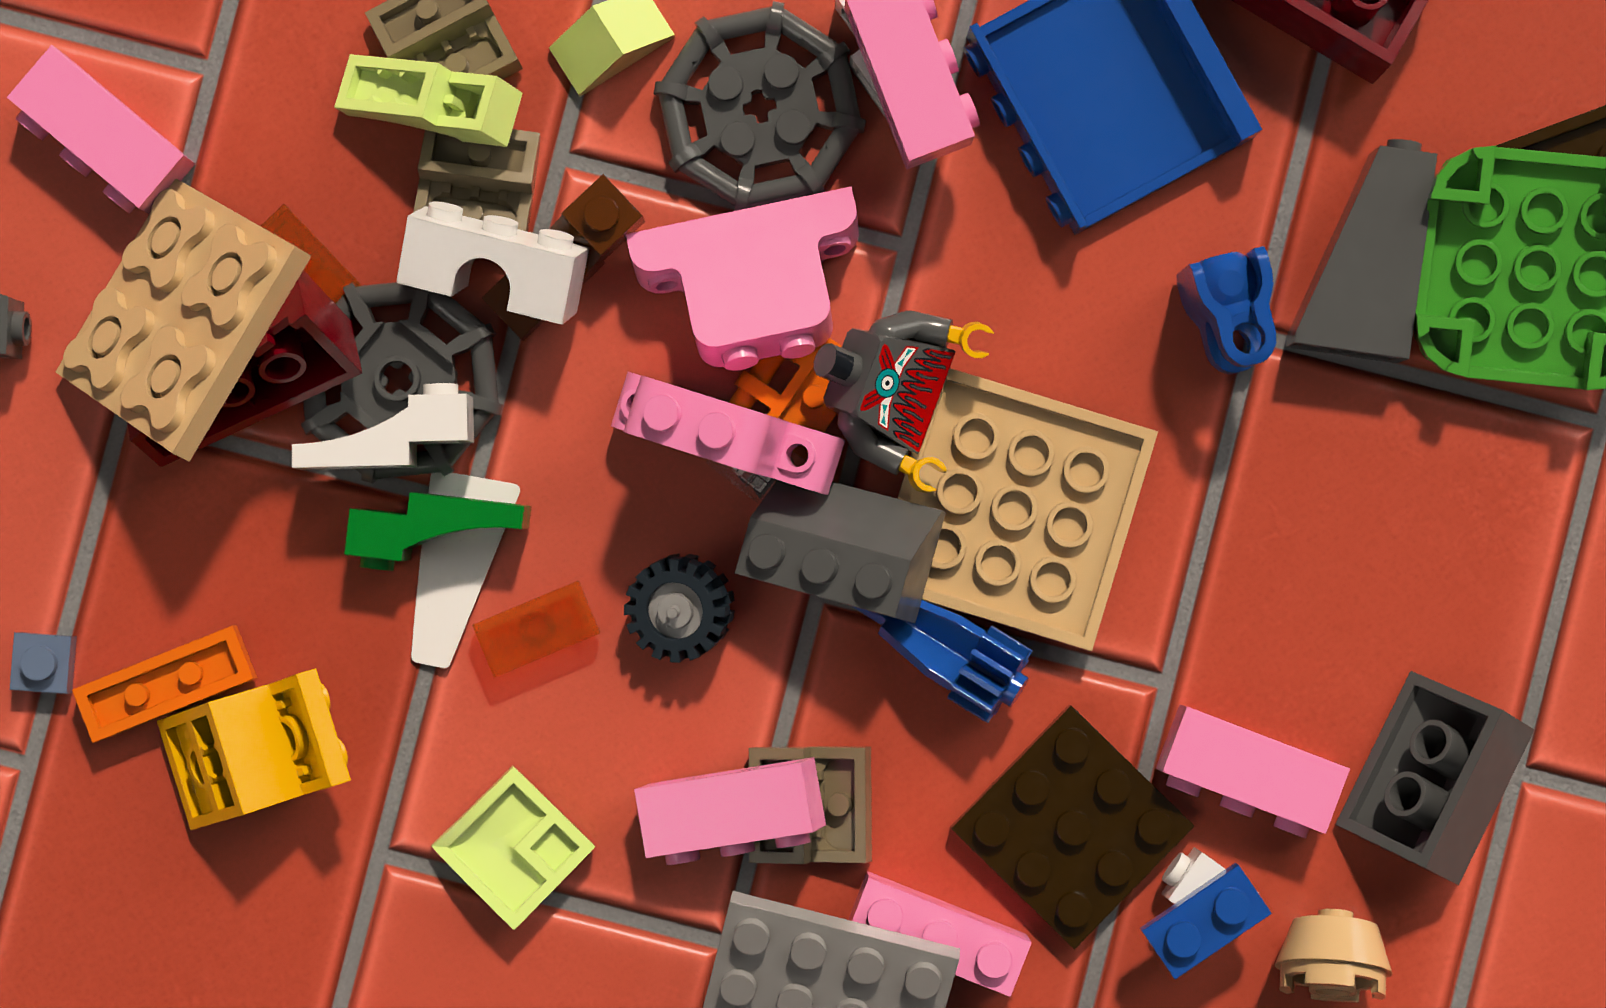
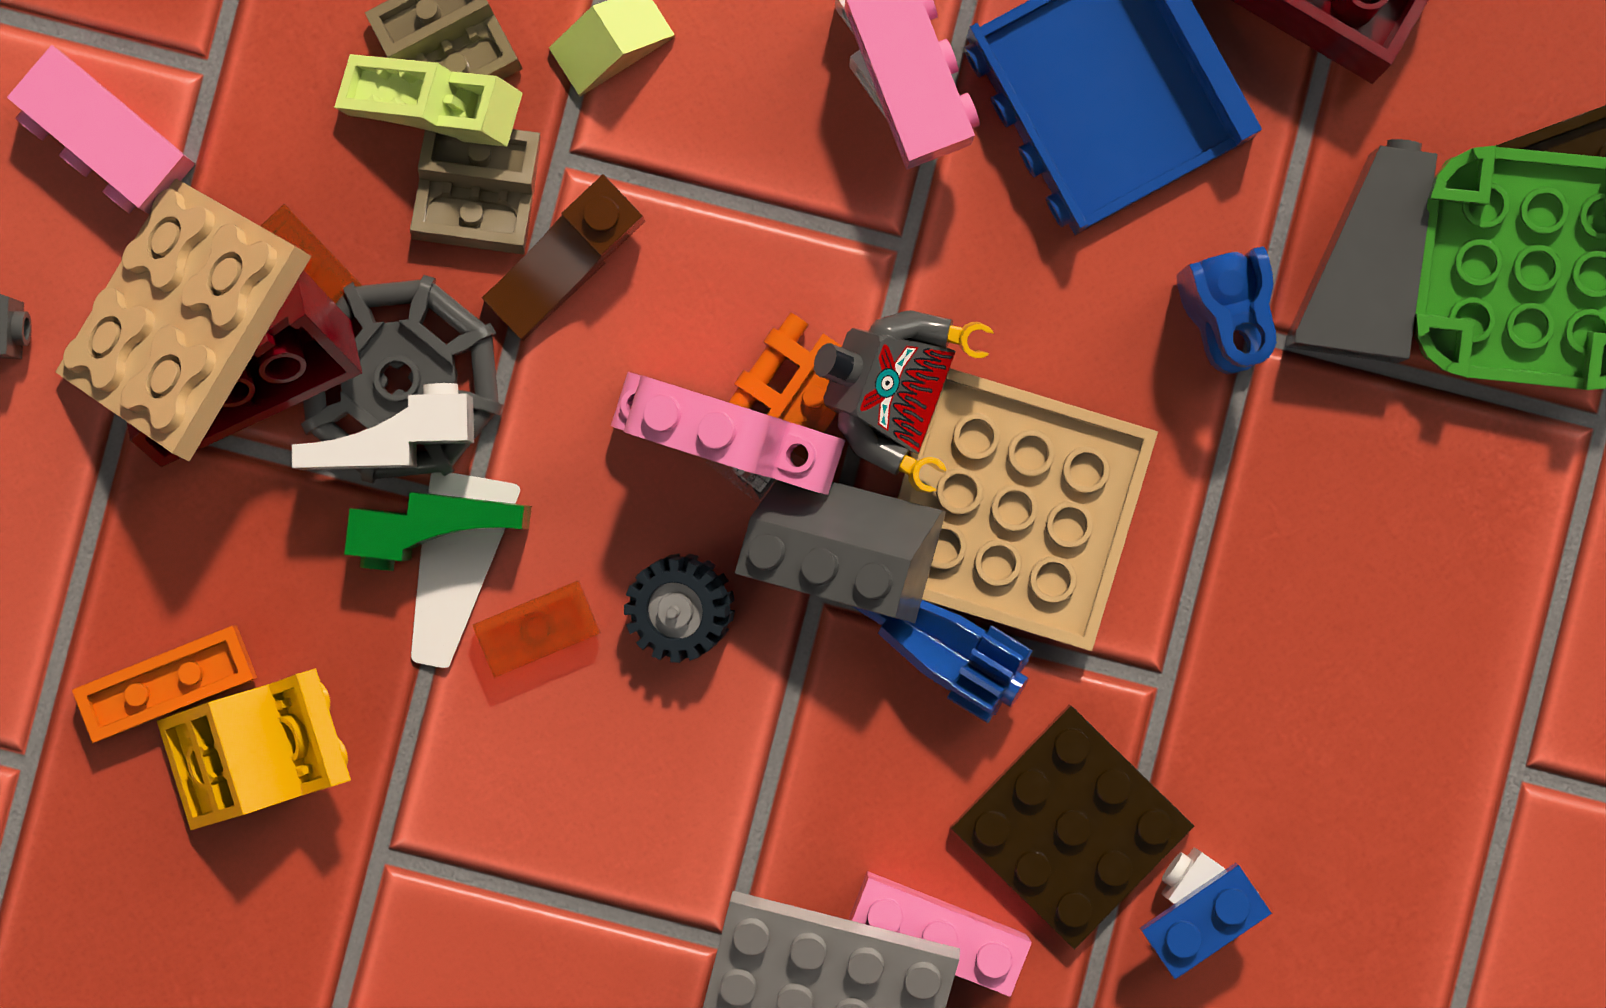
sand blue plate [9,632,77,694] -> none
white arch [396,202,589,325] -> none
yellowish green plate [431,765,595,930] -> none
bright pink brick [626,187,859,371] -> none
bright pink brick [634,757,826,865] -> none
dark grey plate [653,1,866,211] -> none
dark tan slope [749,746,872,864] -> none
bright pink brick [1156,704,1350,838] -> none
tan cone [1275,909,1393,1002] -> none
dark grey slope [1336,671,1534,885] -> none

